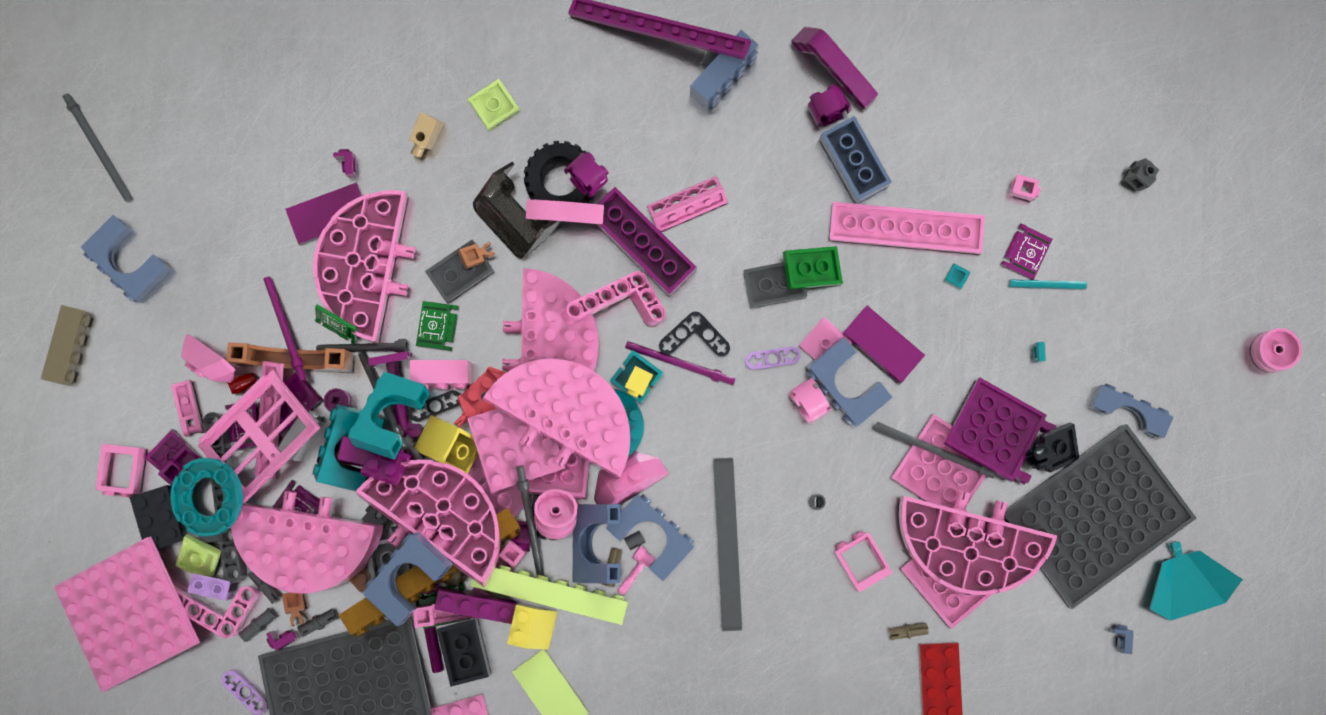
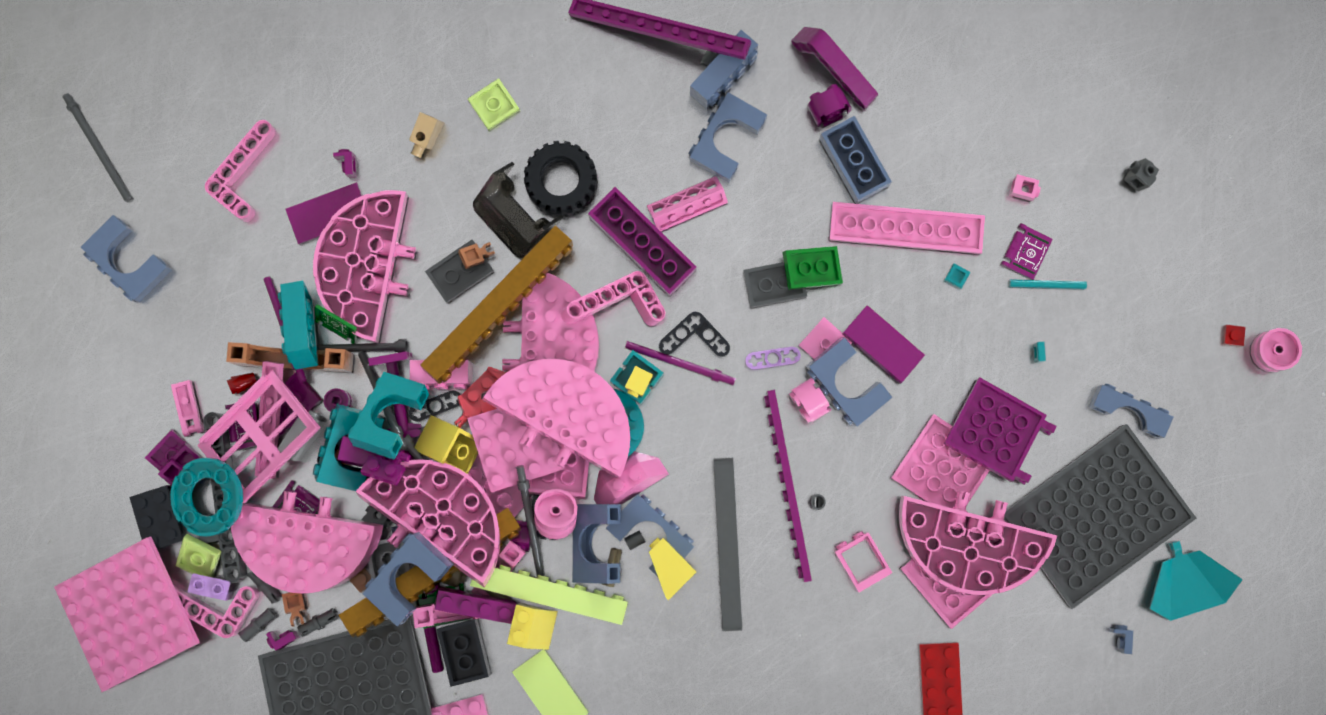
dark tan brick [41,305,90,386] -> none
bright pink window [95,444,146,498] -> none
bright pink wedge [181,334,235,383] -> none
lavender beam [221,670,268,715] -> none
green piece [416,301,458,351] -> none
bright pink slope [526,199,604,224] -> none
magenta brick [564,151,609,198] -> none
bright pink brick [617,545,655,596] -> none
dark grey bar [874,422,996,479] -> none
dark tan axle [889,623,929,641] -> none
black plate [1025,422,1079,473] -> none
none -> bright pink beam [205,120,276,222]
none -> teal brick [278,280,318,370]
none -> pearl gold brick [420,226,573,385]
none -> light yellow slope [649,537,697,600]
none -> sand blue arch [688,92,767,183]
none -> magenta plate [764,390,812,582]
none -> red plate [1222,325,1246,347]

